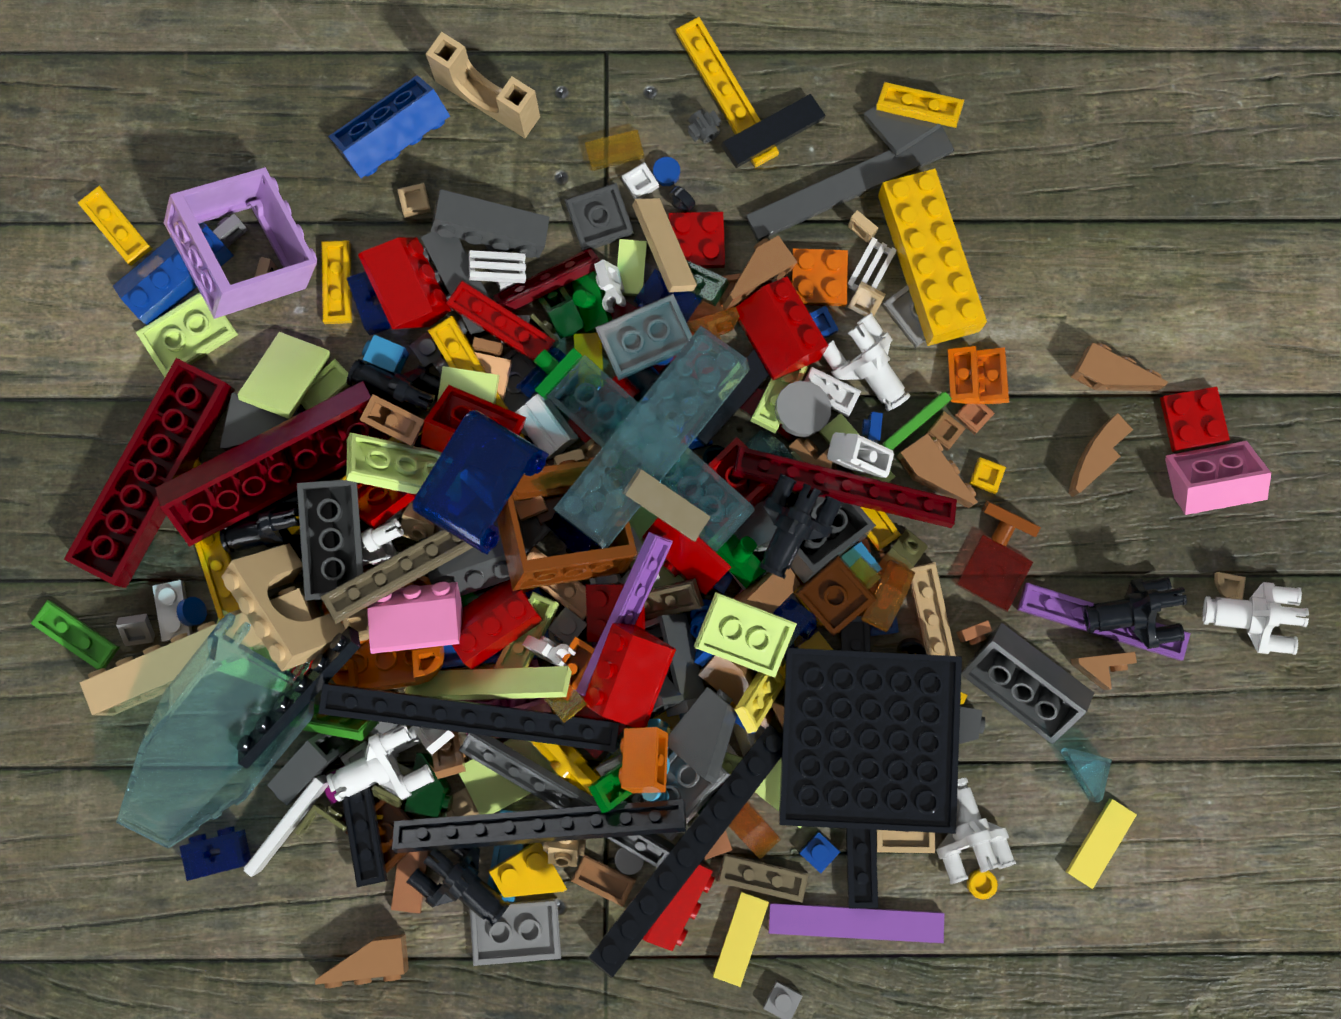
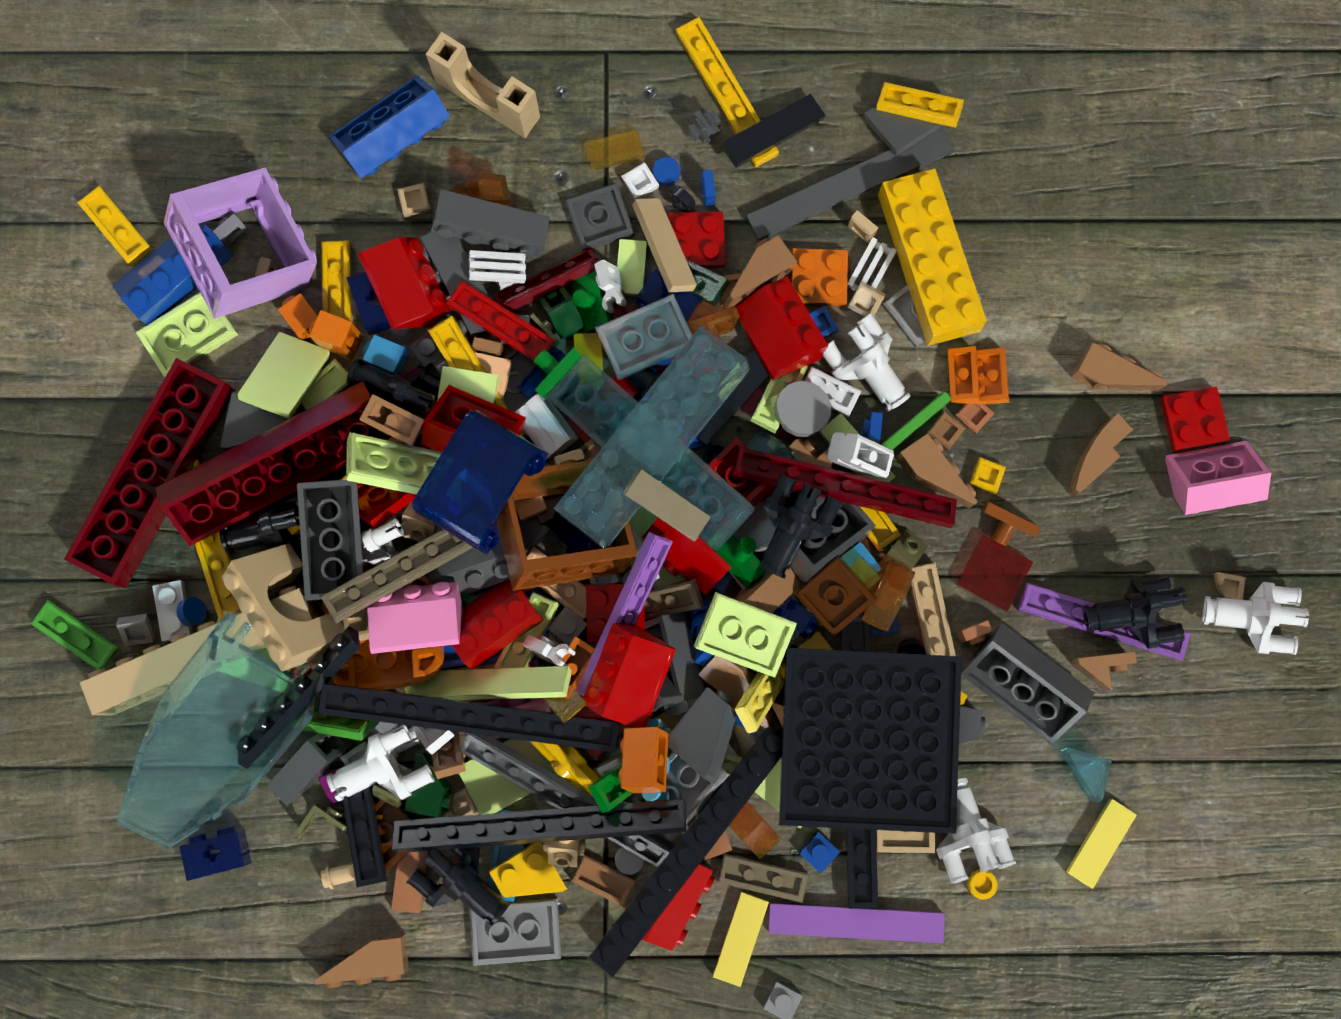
white tile [243,775,328,877] -> none
none -> orange brick [278,293,318,341]
none -> orange brick [309,310,363,361]
none -> tan pin [321,862,355,890]
none -> clear orange slope [449,172,510,205]
none -> blue tile [701,170,716,206]

